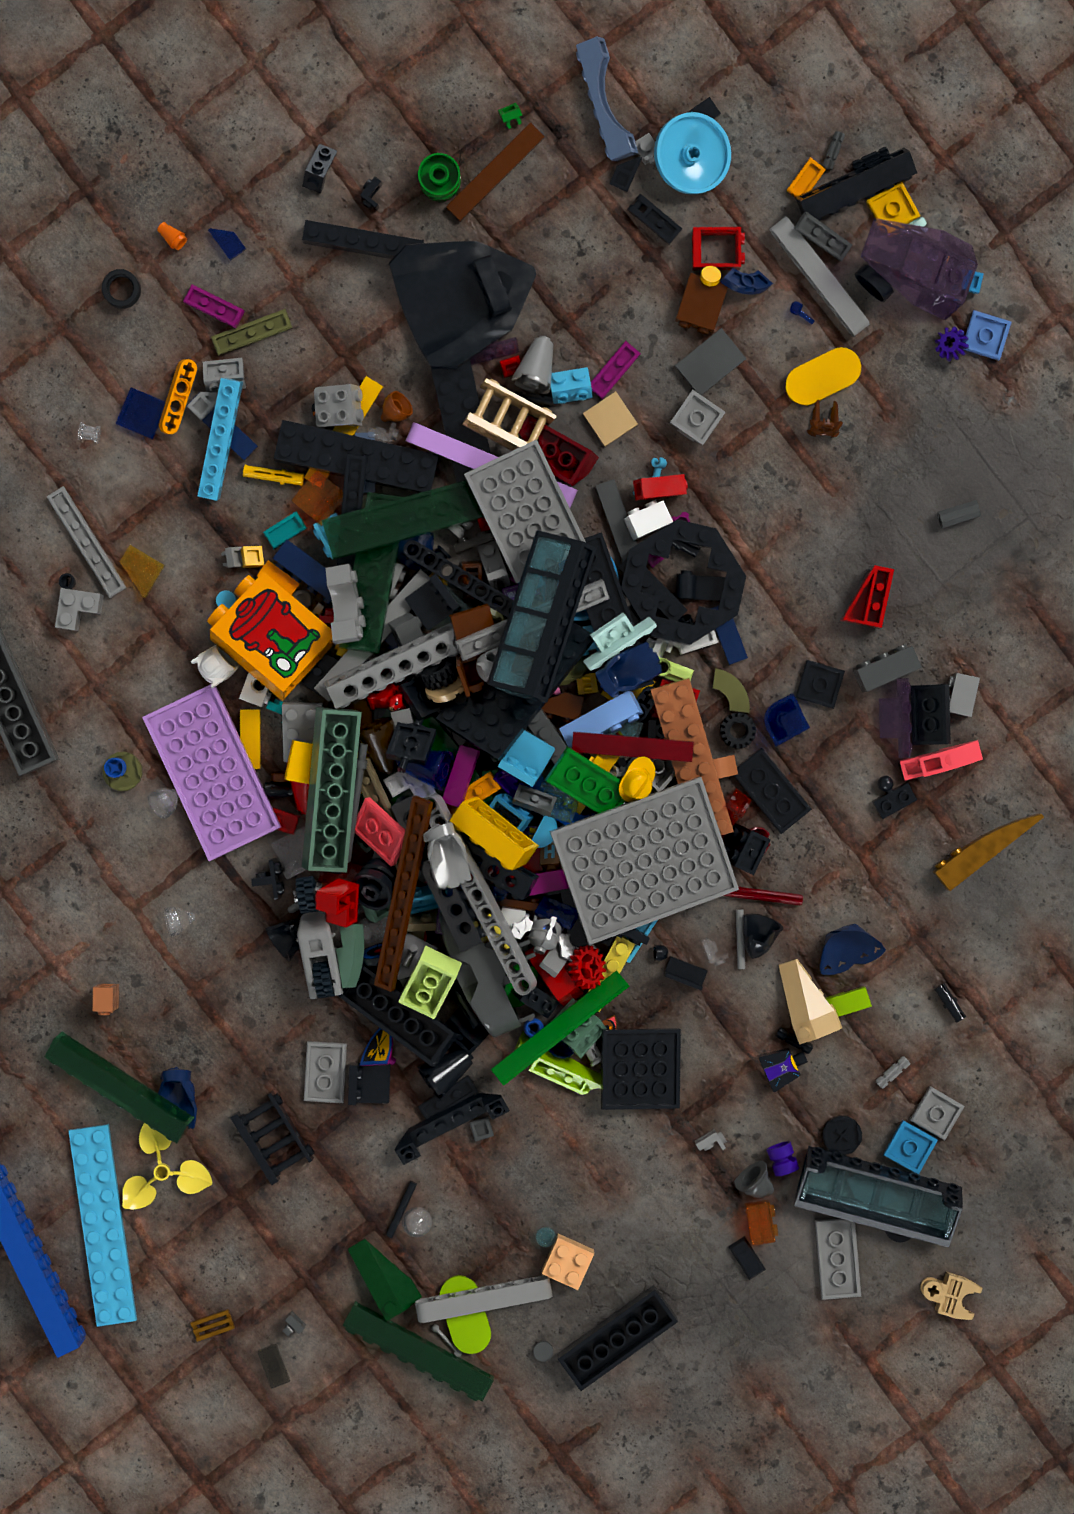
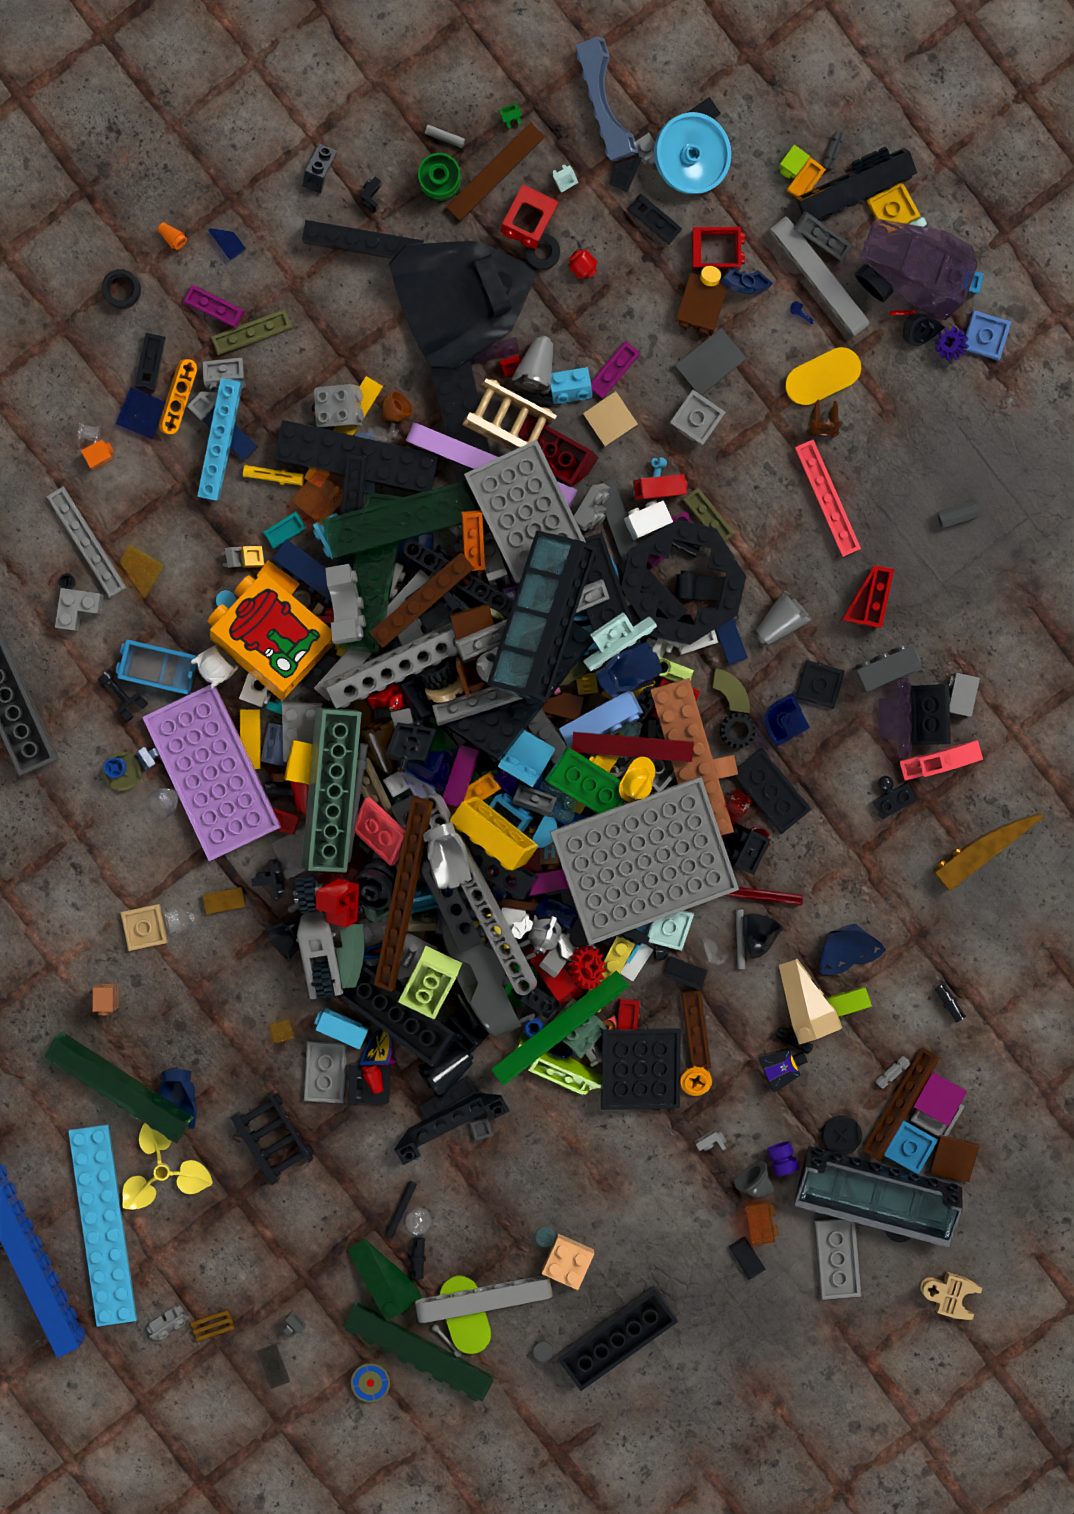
none -> orange brick [81,439,114,470]
none -> black bar [97,669,148,722]
none -> clear door [116,639,198,695]
none -> tan tile [120,904,168,951]
none -> black plate [135,333,166,392]
none -> sand blue tile [135,747,159,771]
none -> light grey hinge [147,1305,189,1340]
none -> pearl gold tile [202,887,246,914]
none -> sand blue panel [260,722,287,766]
none -> clear yellow tile [270,1018,295,1043]
none -> medium azure window [314,1008,370,1049]
none -> tile [351,1362,390,1403]
none -> red cone [362,1065,384,1094]
none -> reddish brown plate [370,553,474,648]
none -> black pin [410,1237,426,1279]
none -> light grey piece [425,125,465,148]
none -> light grey tile [432,674,553,726]
none -> orange plate [461,510,485,571]
none -> red window [500,184,558,249]
none -> black tyre [525,233,560,270]
none -> light aqua tile [553,165,578,193]
none -> red head [568,249,597,279]
none -> light grey plate [574,484,610,531]
none -> red tile [616,999,640,1029]
none -> white sticker [620,944,653,981]
none -> light aqua tile [646,910,694,951]
none -> light orange gear [680,1066,712,1096]
none -> reddish brown tile [681,989,711,1069]
none -> olive tile [683,487,735,542]
none -> light grey cone [756,590,811,644]
none -> lime brick [778,145,810,179]
none -> coral plate [795,439,861,557]
none -> reddish brown plate [862,1047,940,1161]
none -> black piece [889,310,945,346]
none -> magenta tile [913,1072,967,1126]
none -> reddish brown tile [930,1135,980,1182]

